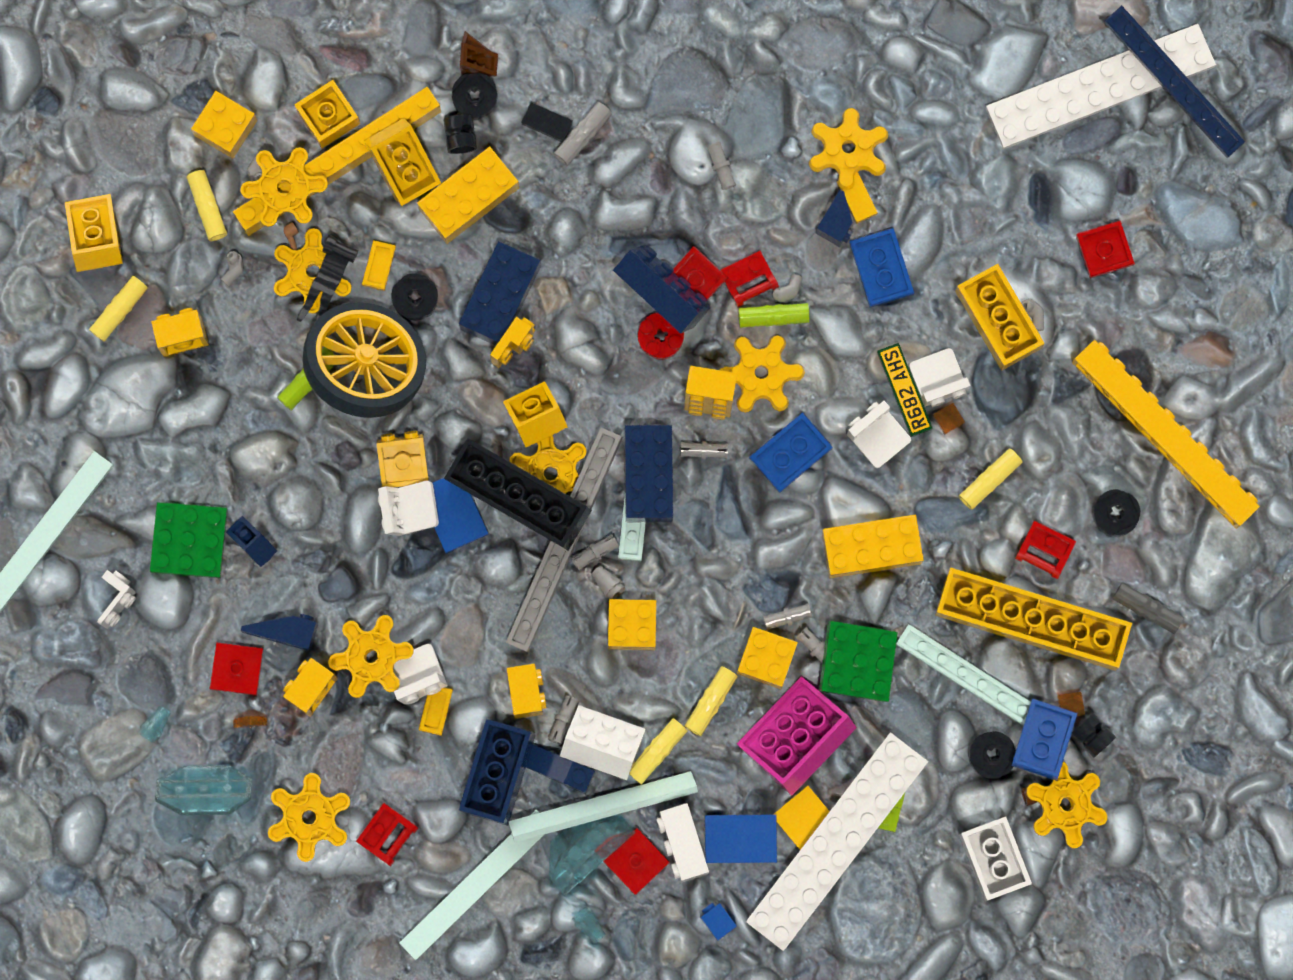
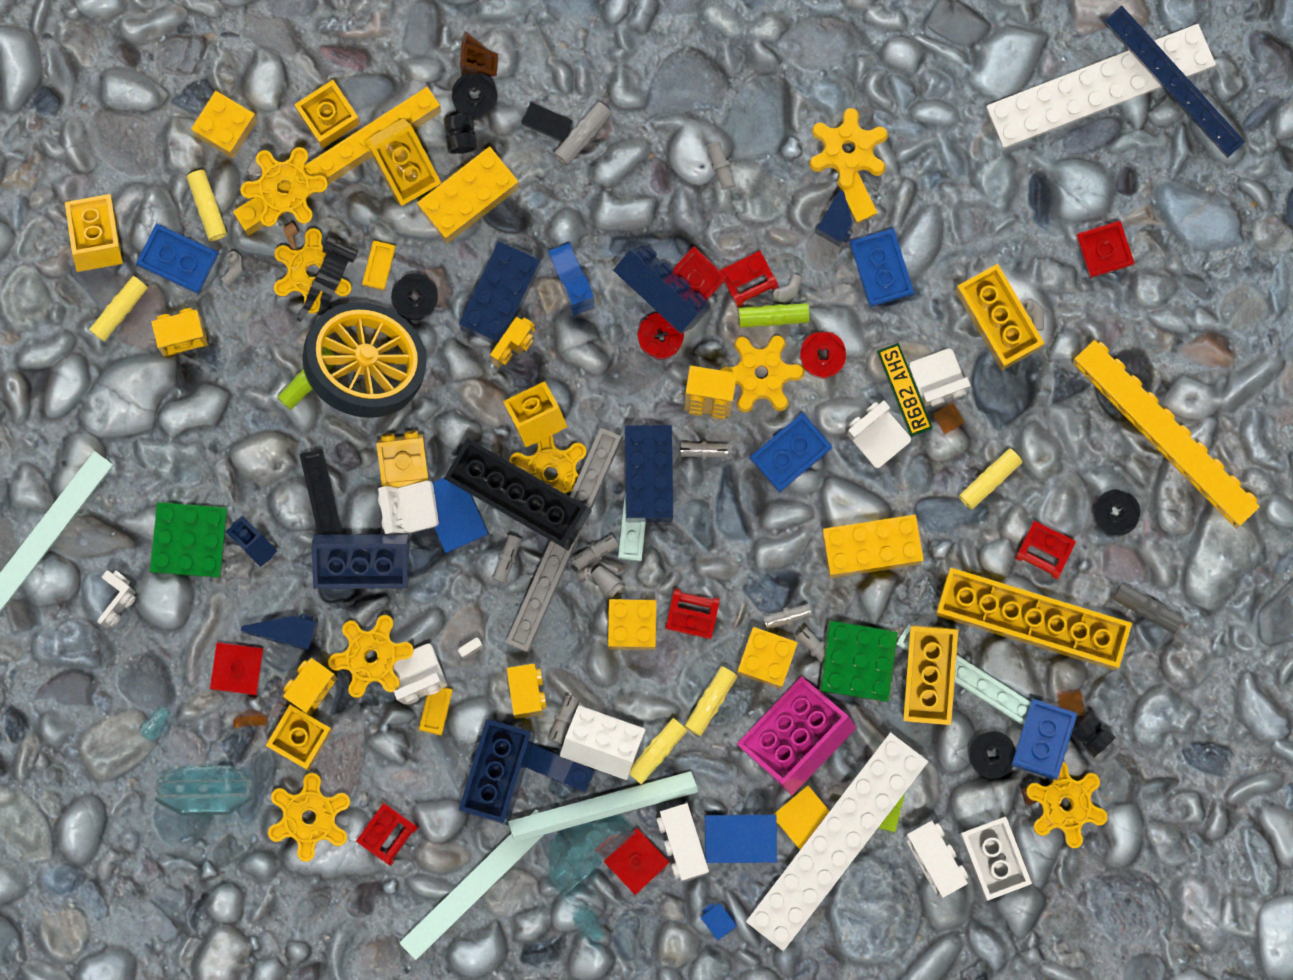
none -> blue tile [136,223,219,295]
none -> yellow brick [266,705,333,771]
none -> black plate [299,449,343,535]
none -> dark blue brick [312,535,409,589]
none -> white tile [458,638,483,660]
none -> light grey pin [492,535,522,584]
none -> blue arch [548,243,595,316]
none -> red plate [665,588,720,640]
none -> red plate [800,332,846,379]
none -> yellow brick [904,625,959,725]
none -> white brick [904,821,969,900]

